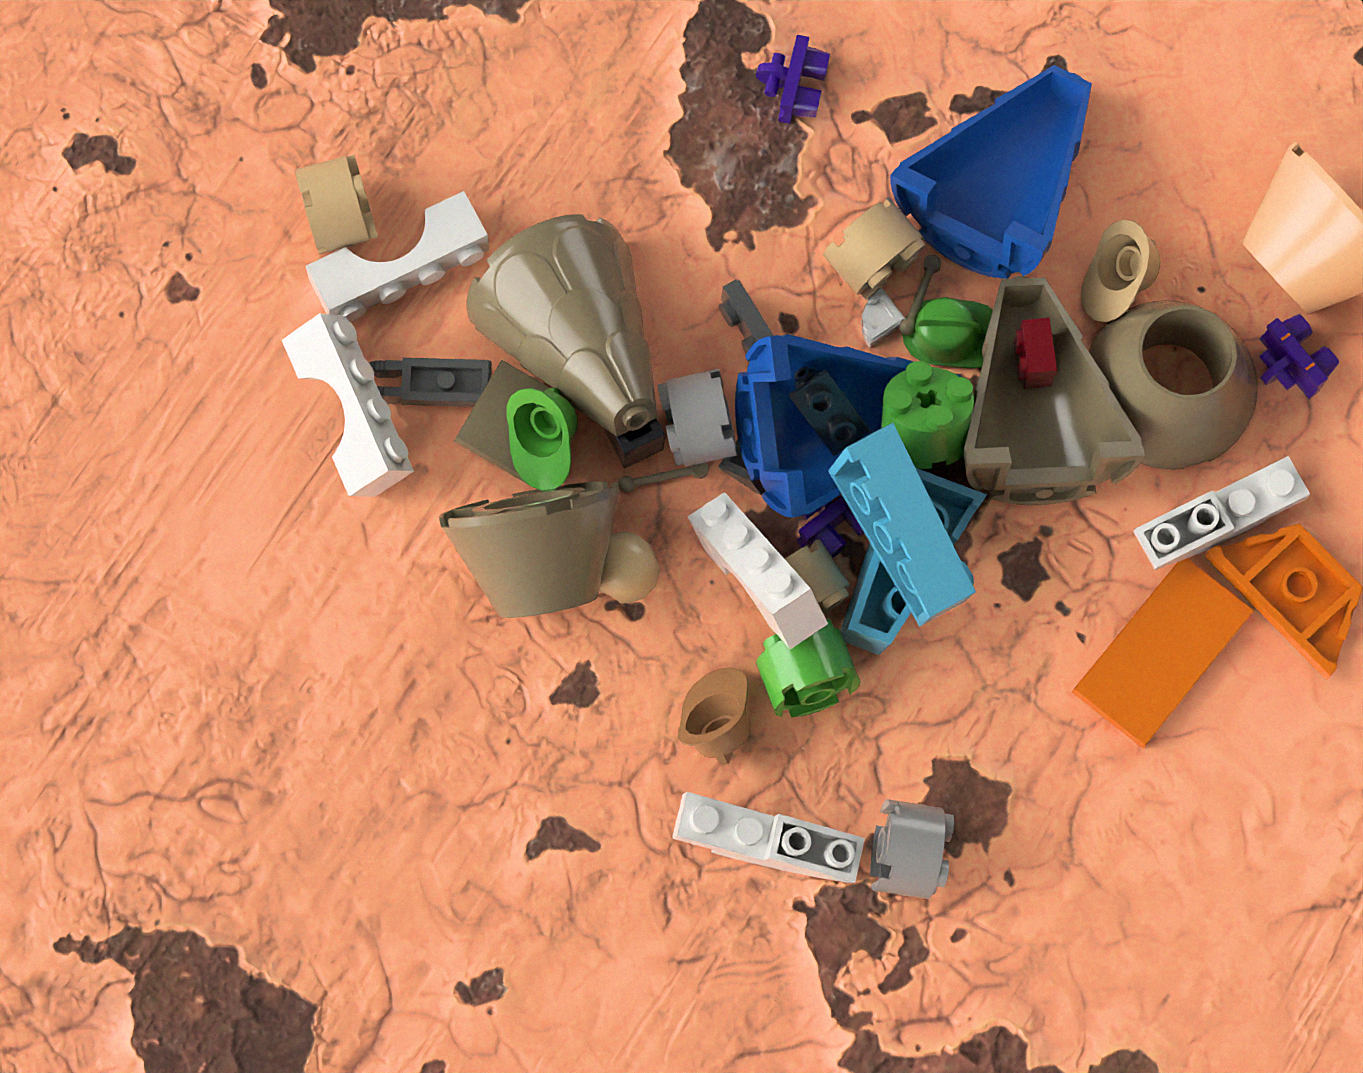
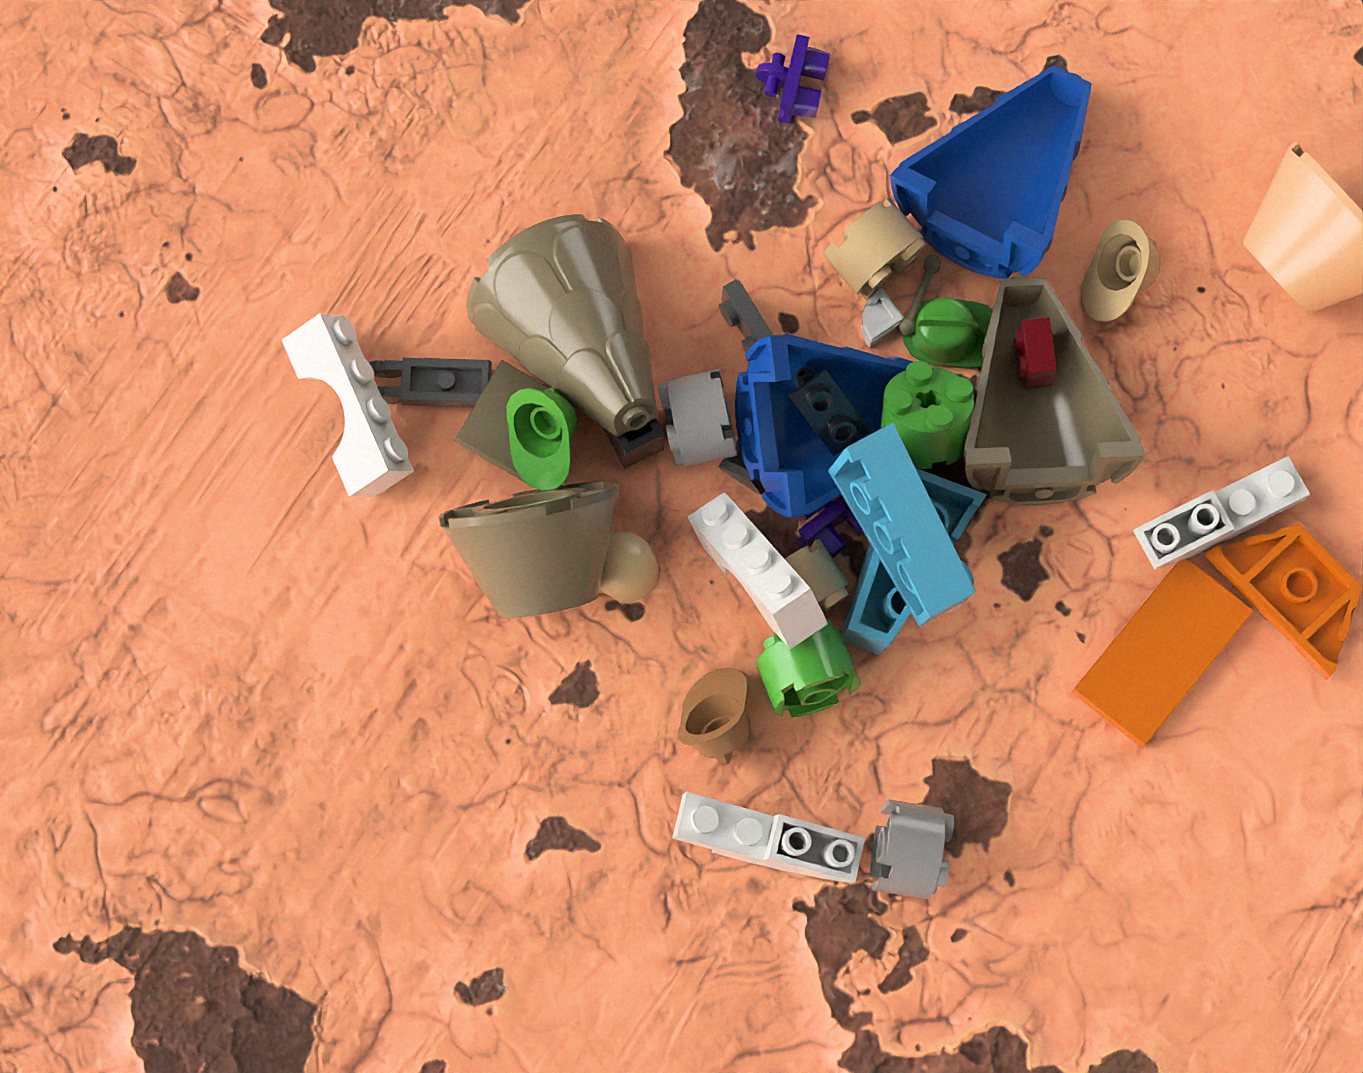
tan brick [295,155,378,255] -> none
white arch [306,191,489,322] -> none
dark tan hinge [618,462,709,493] -> none
dark tan cone [1089,300,1258,470] -> none
dark purple hips [1259,314,1339,399] -> none

